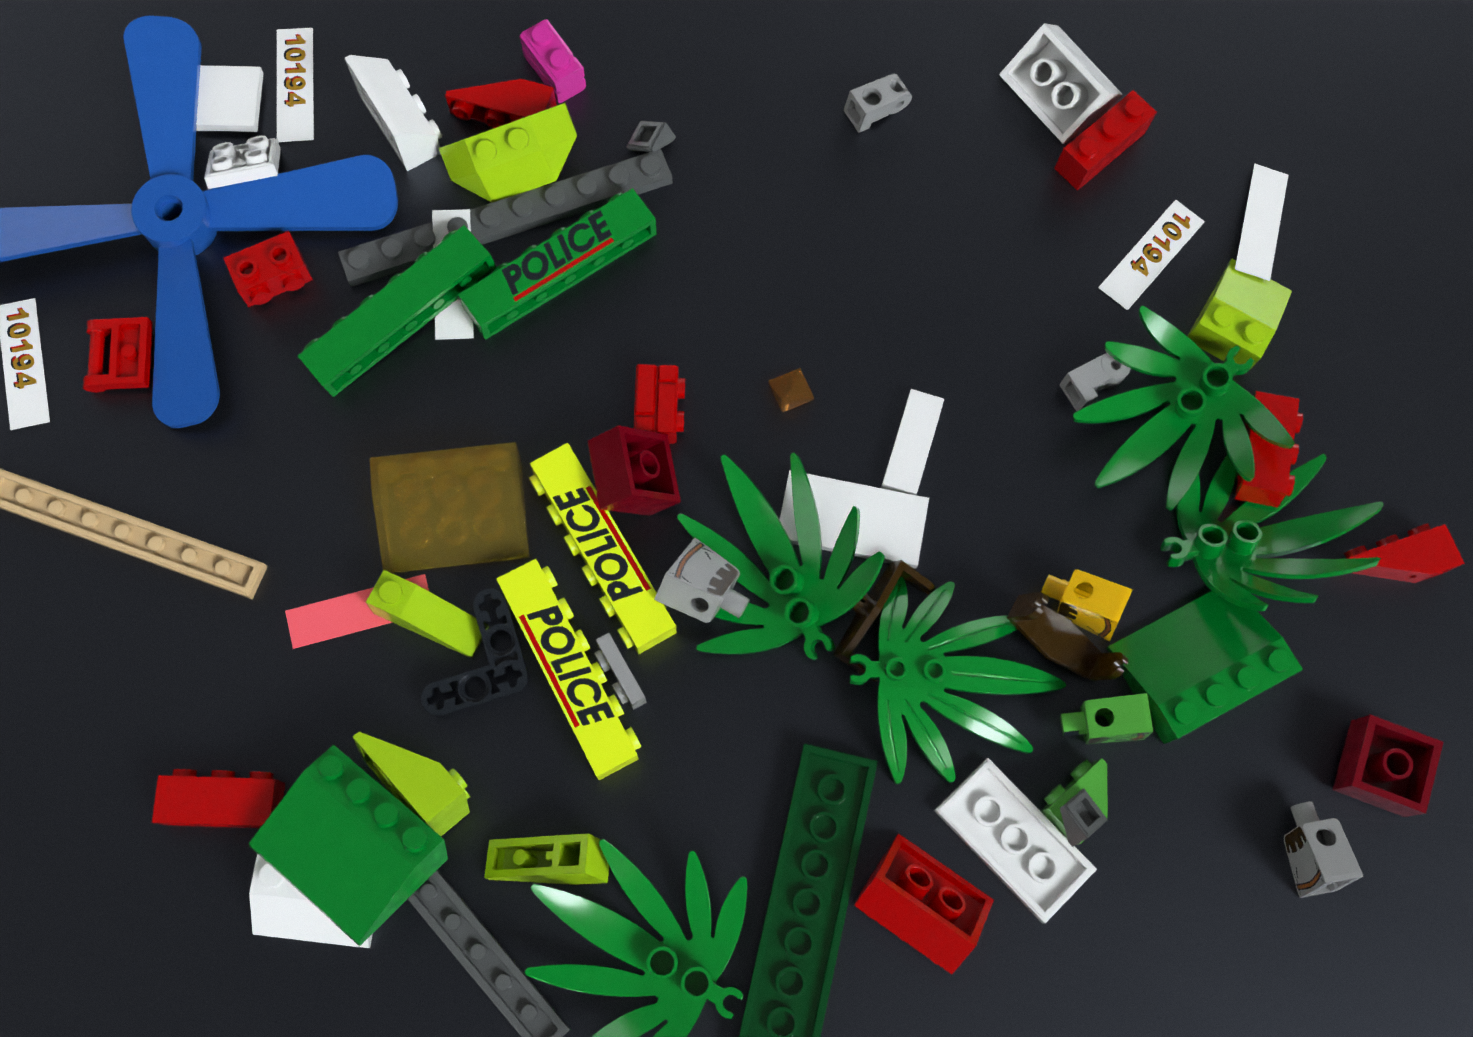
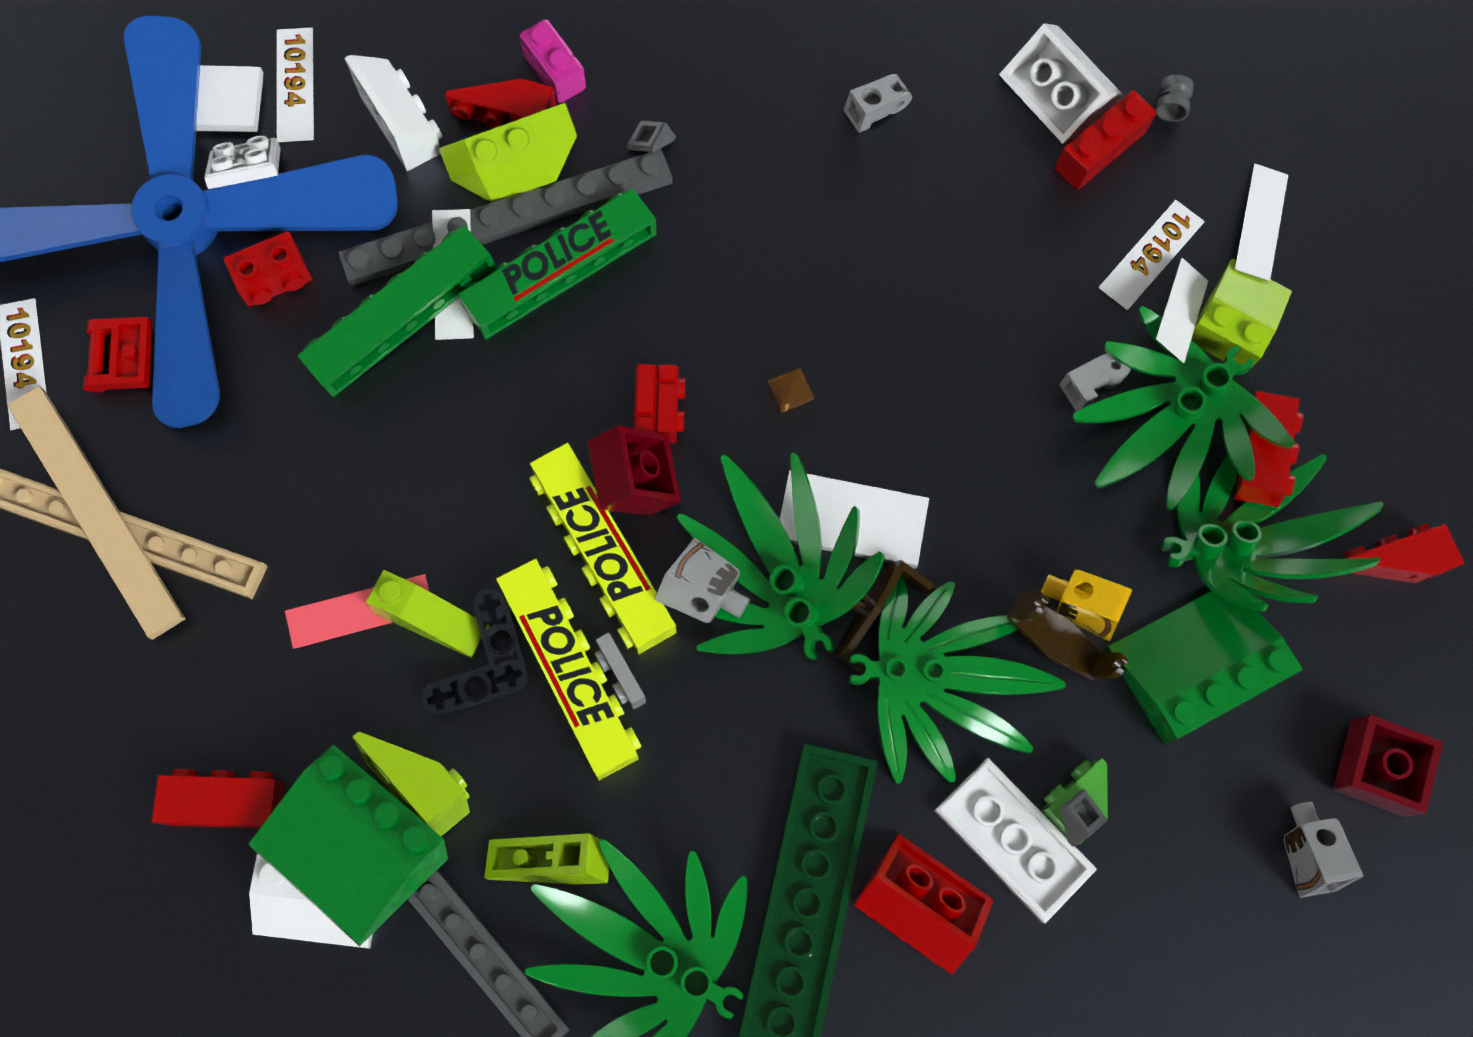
clear yellow slope [370,442,530,573] -> none
white tile [881,389,944,495] -> none
bright green torso [1060,693,1153,744] -> none
none -> tan tile [7,386,185,640]
none -> dark grey wheel [1156,75,1194,122]
none -> white sticker [1156,258,1208,363]

